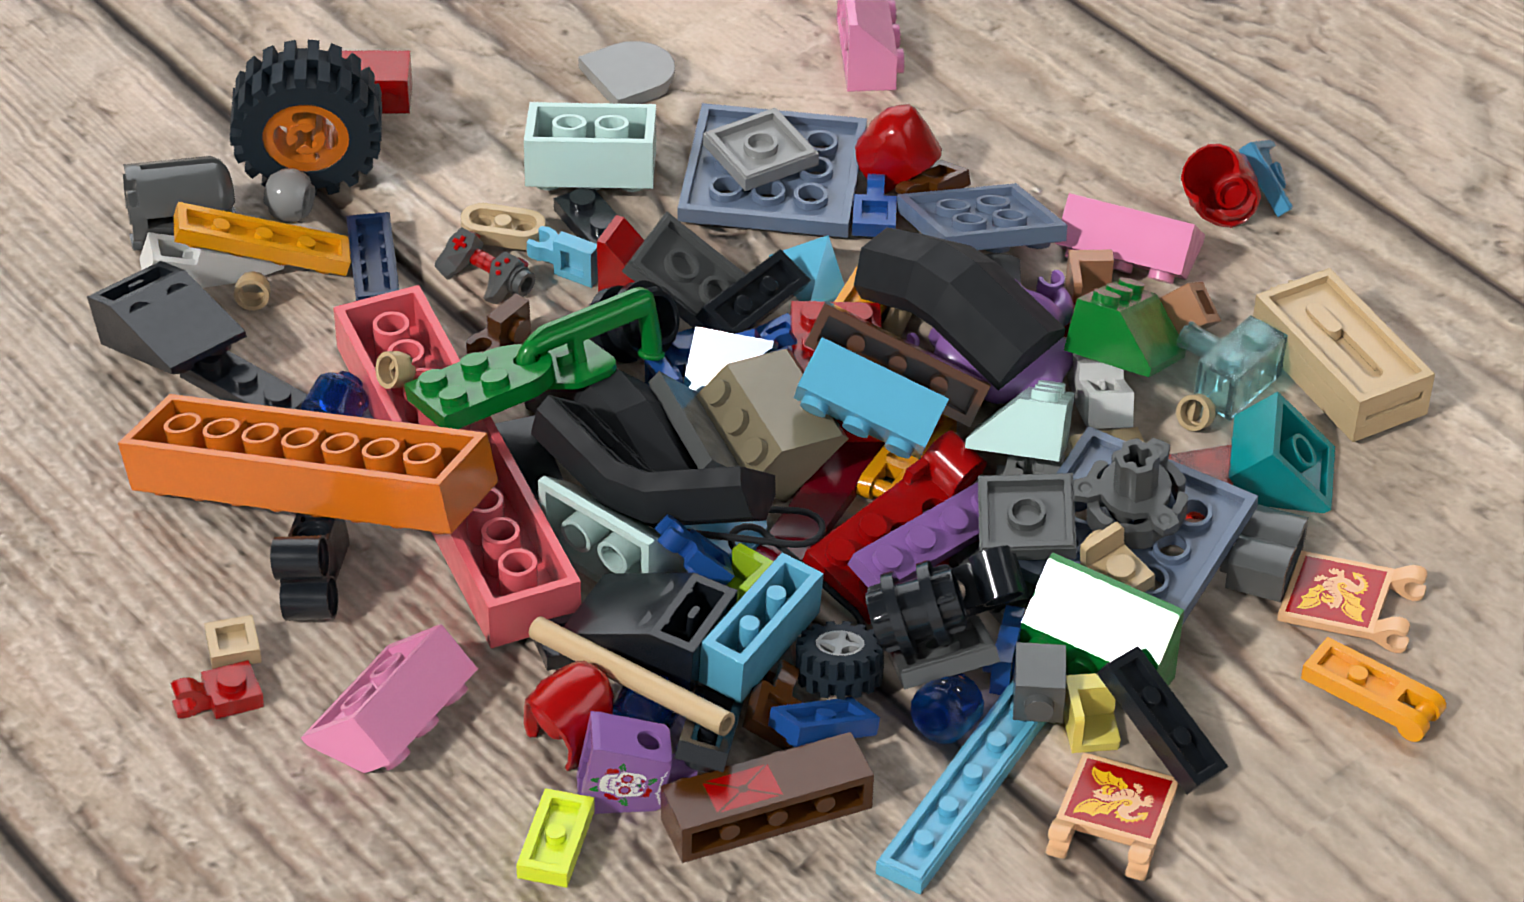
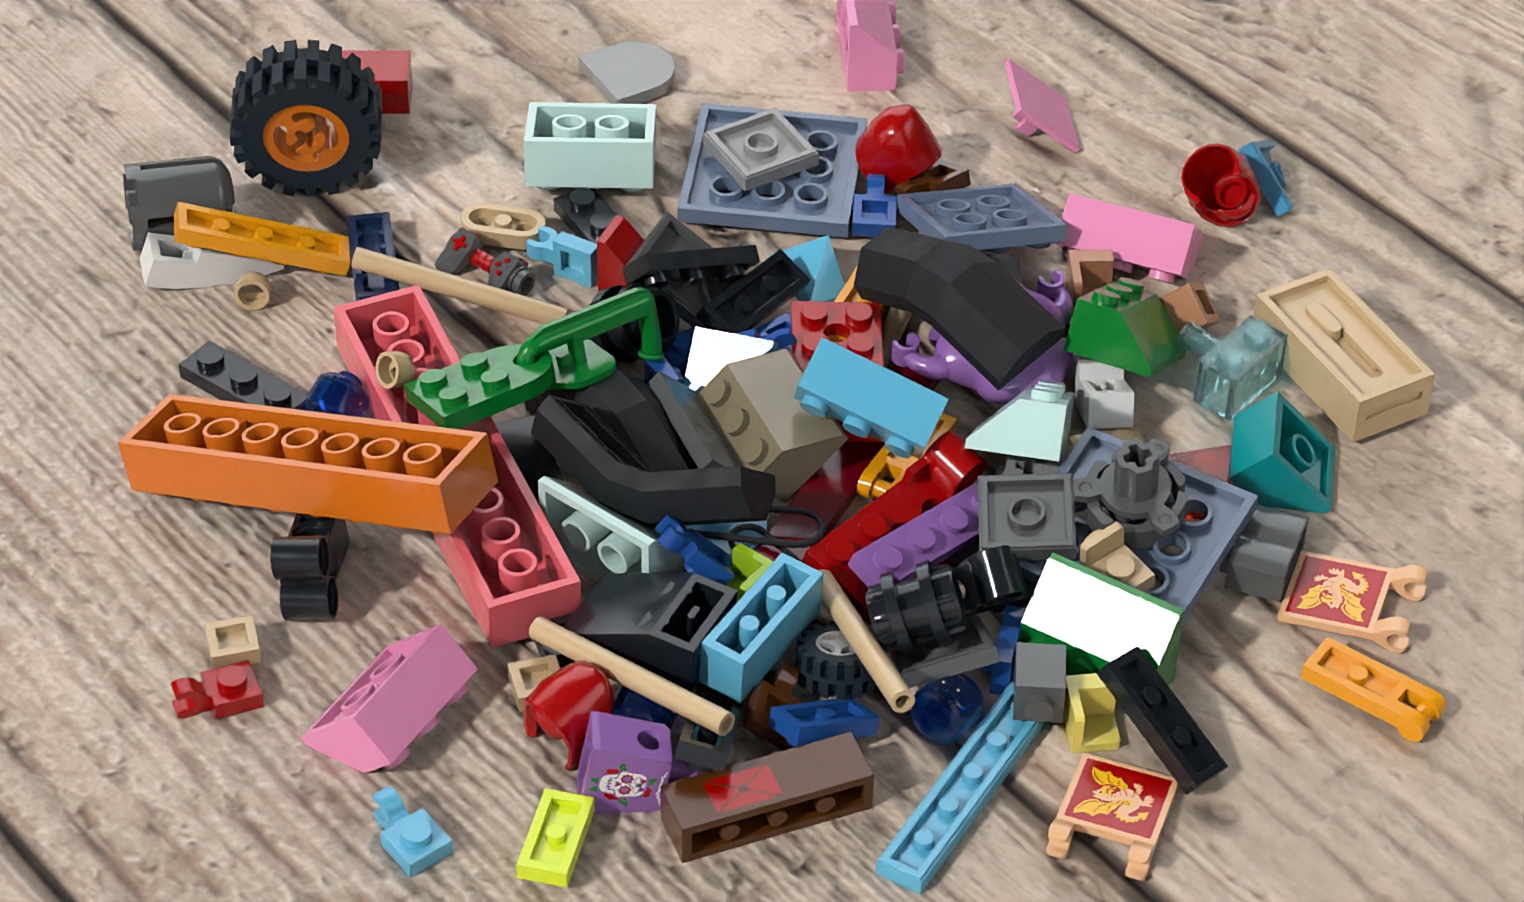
slope [87,261,247,374] -> none
light grey piece [264,168,315,222] -> none
reddish brown plate [466,293,531,354] -> none
reddish brown brick [804,300,991,427] -> none
tan hinge [1176,394,1216,431] -> none
none -> tan piece [351,247,569,324]
none -> medium azure plate [372,786,453,878]
none -> tan plate [507,654,560,712]
none -> black plate [622,245,760,289]
none -> tan piece [818,569,915,713]
none -> bright pink piece [1004,58,1080,153]

